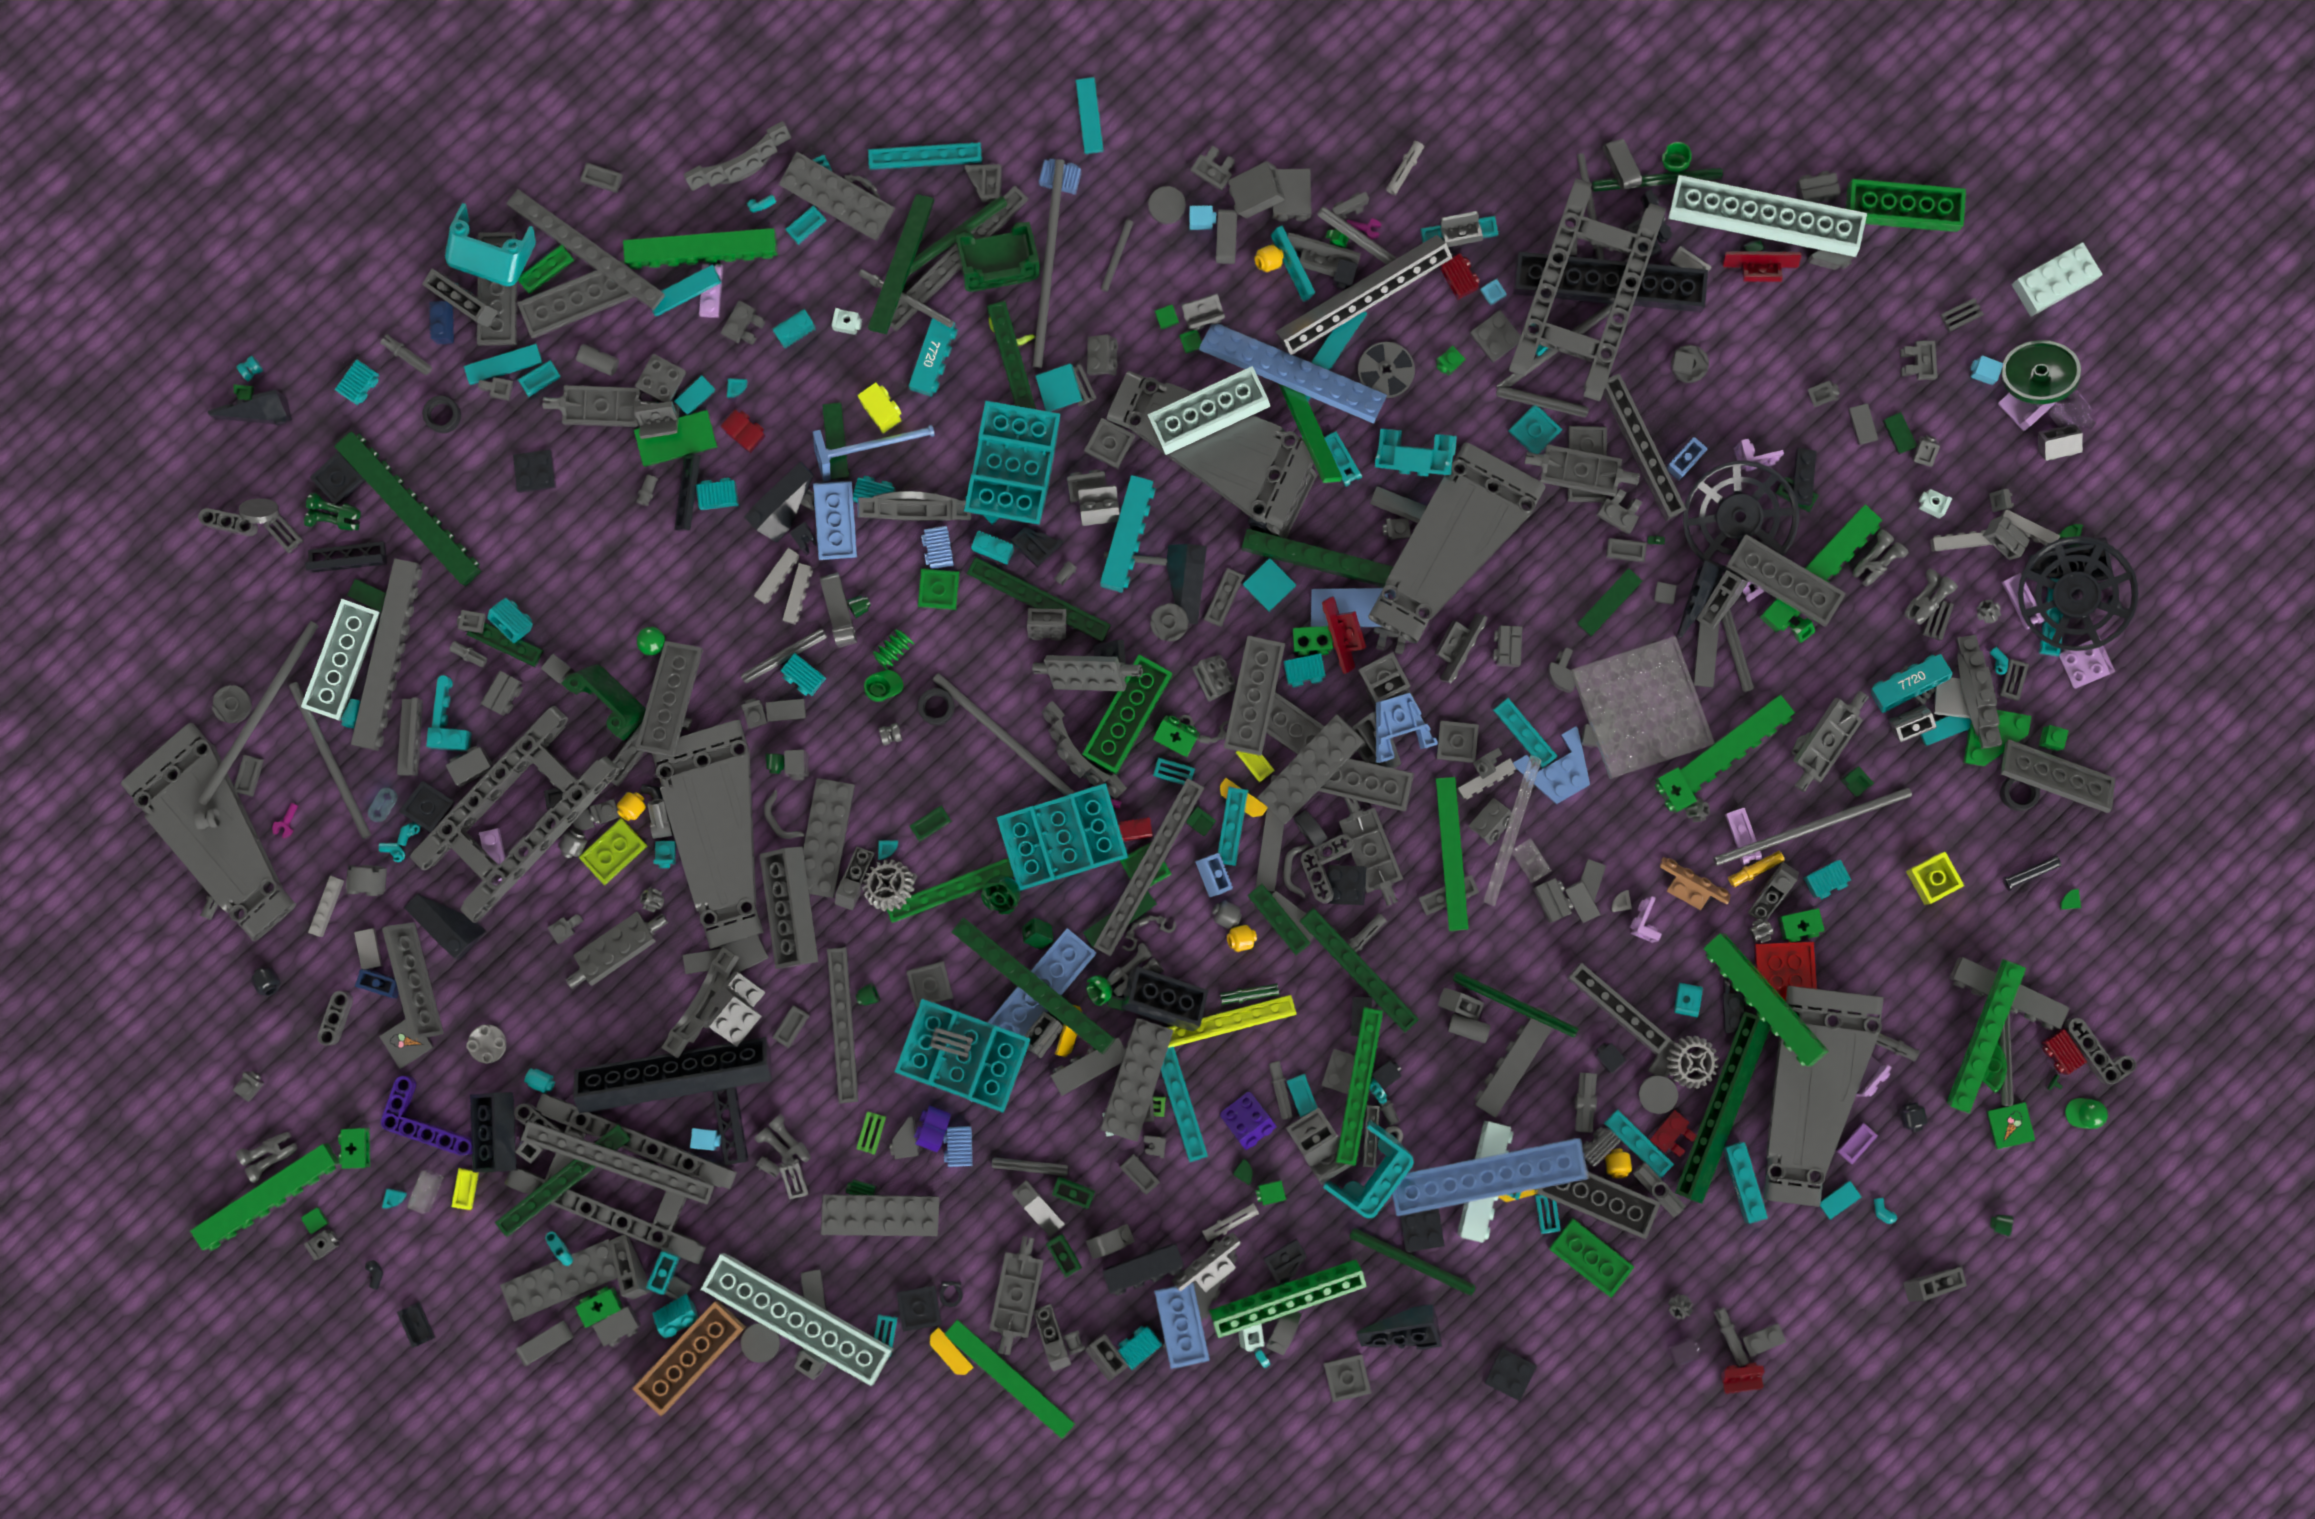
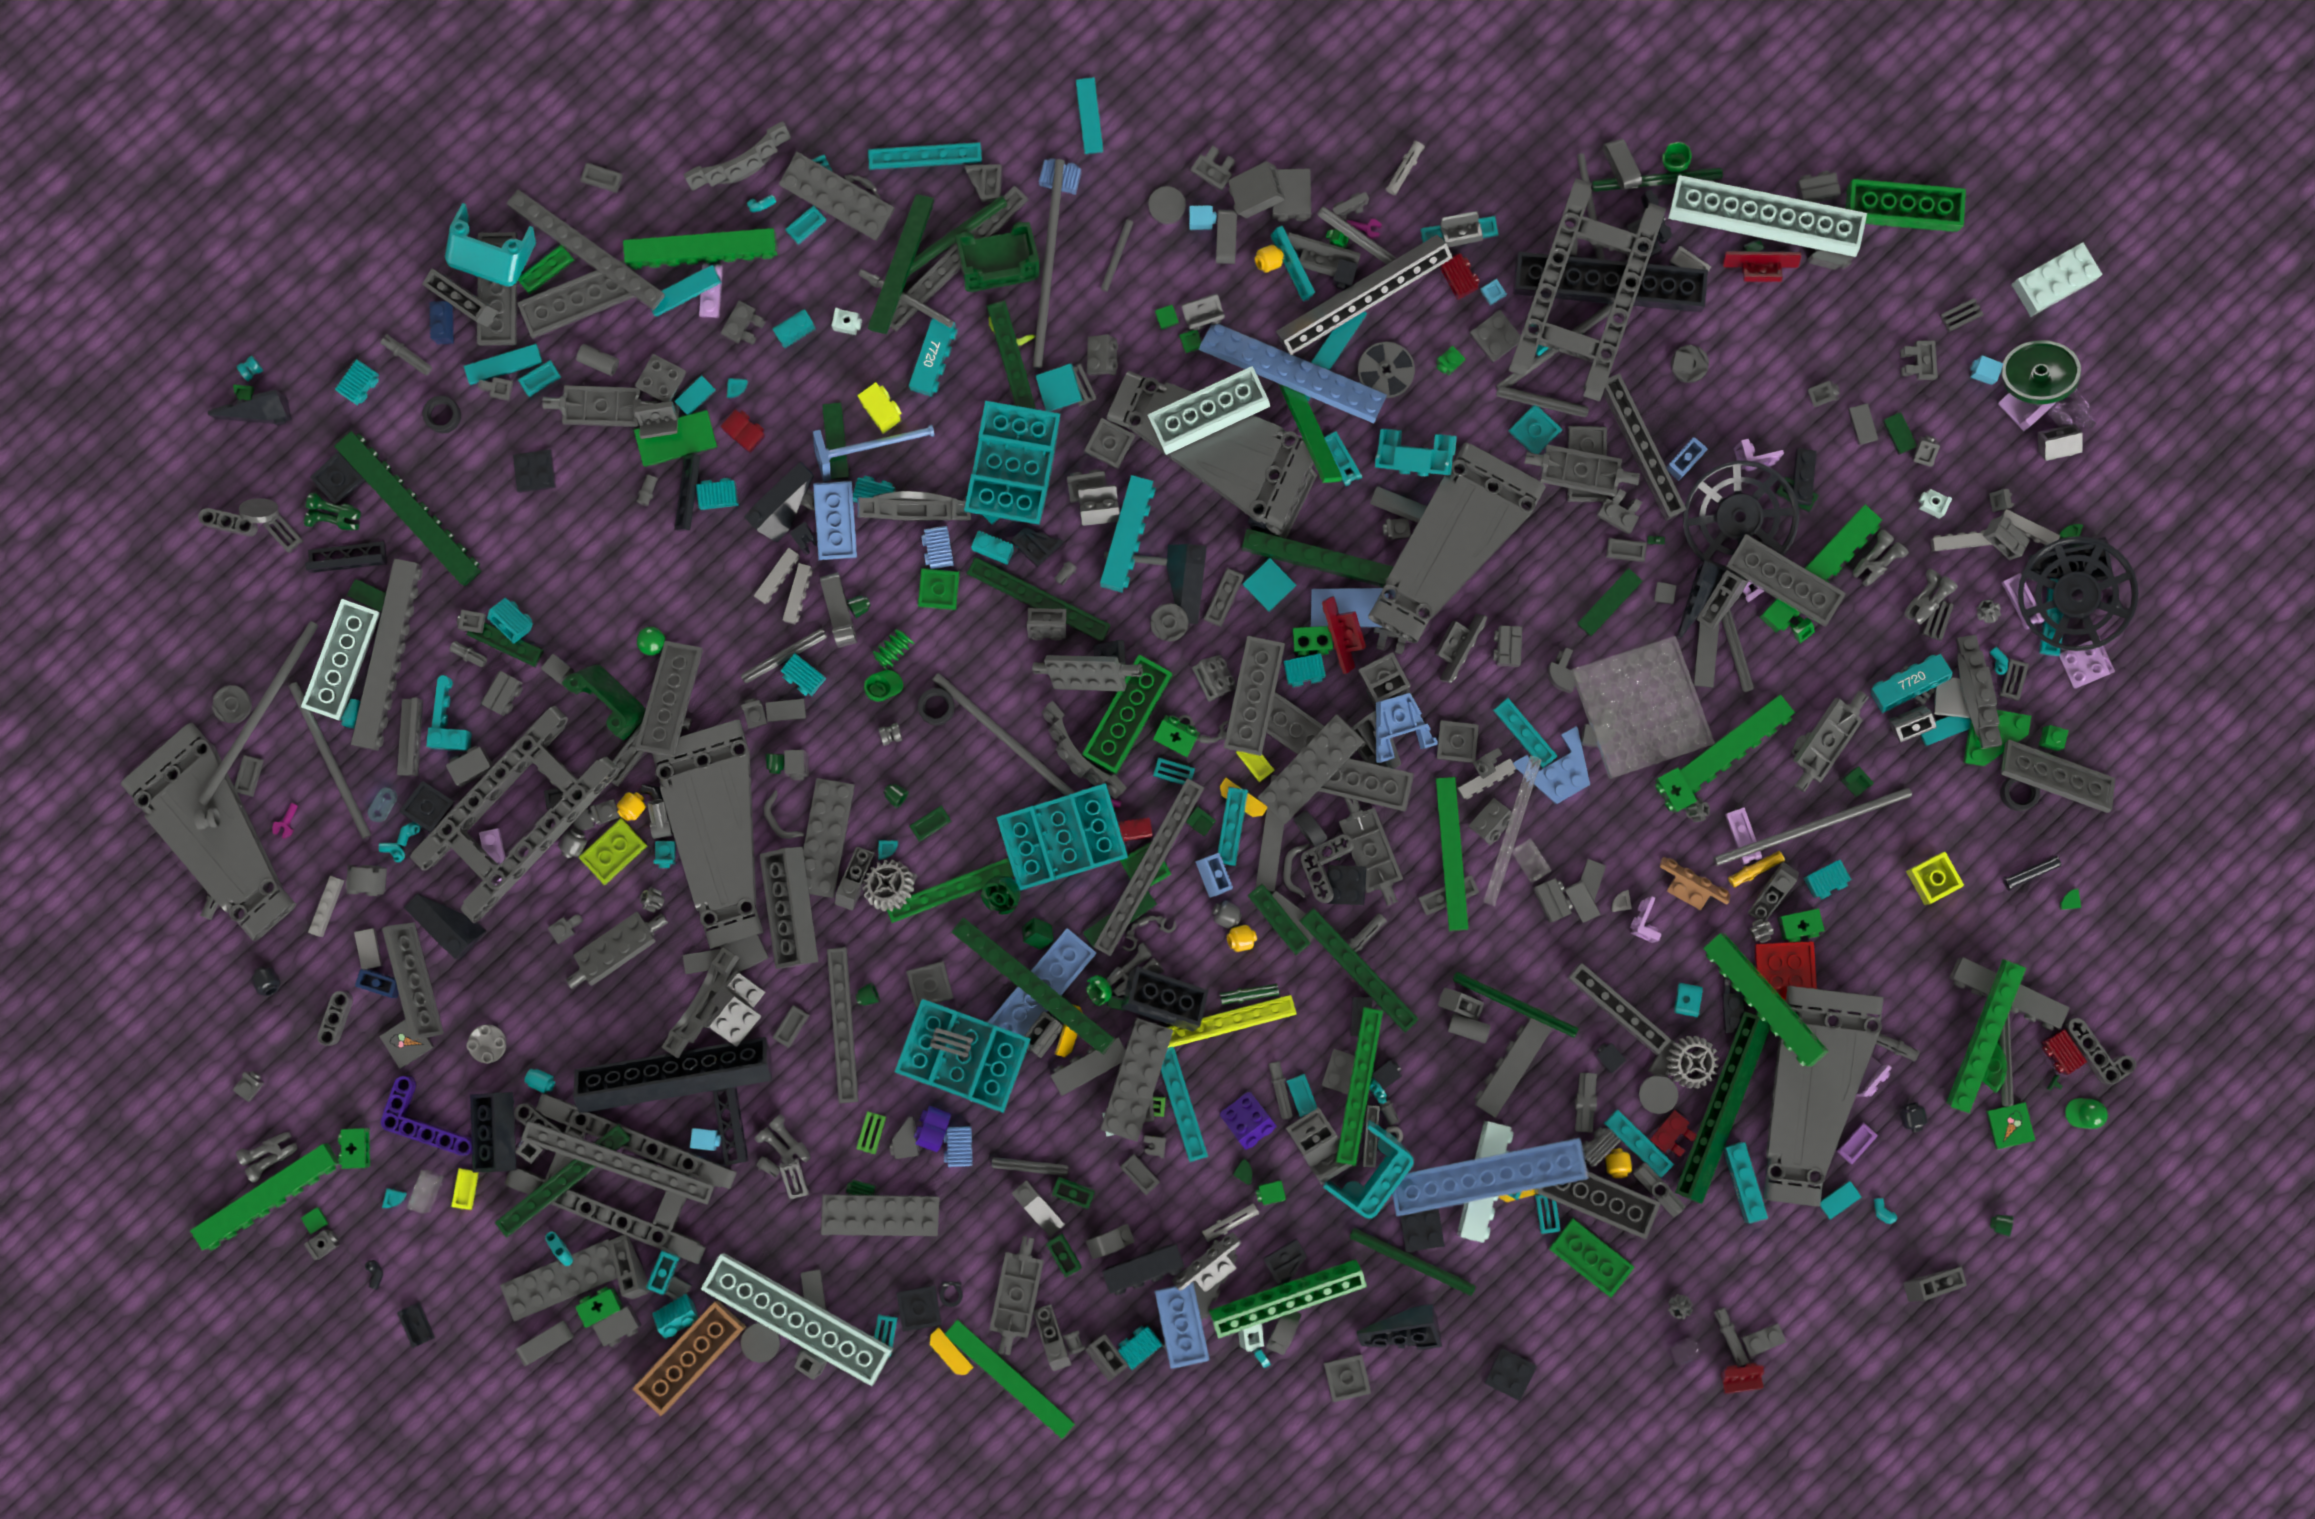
none -> dark green hat [883,784,909,808]

